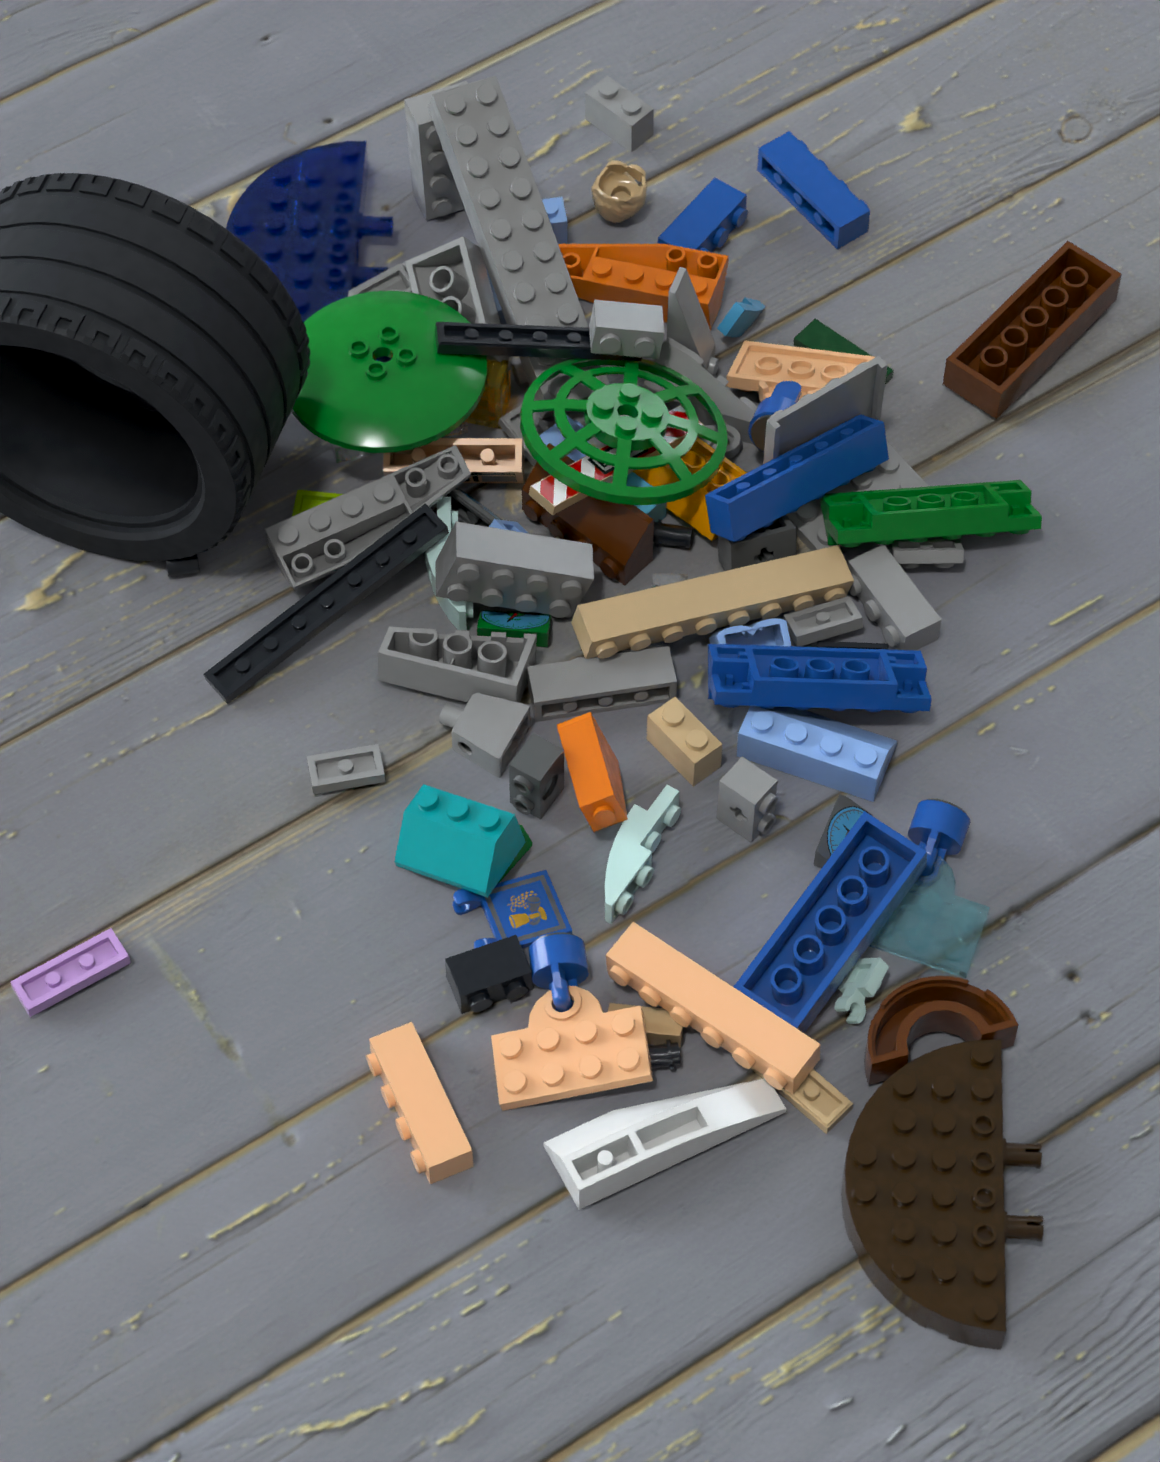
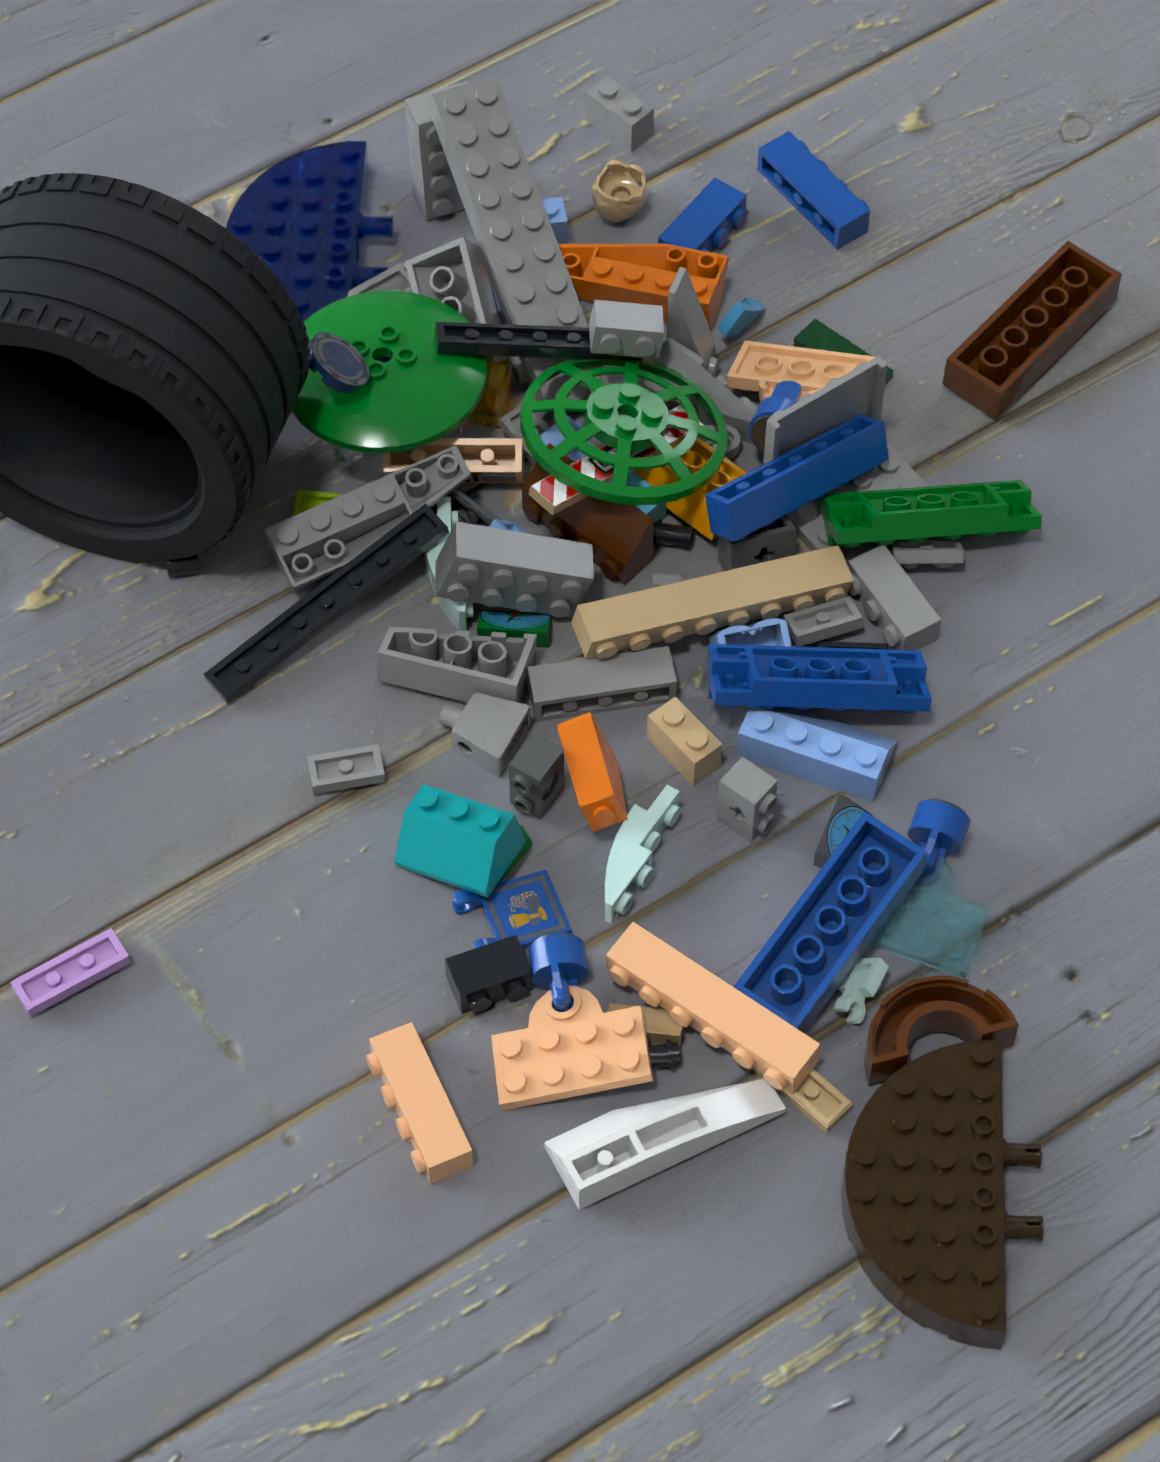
none -> tile [308,332,369,394]

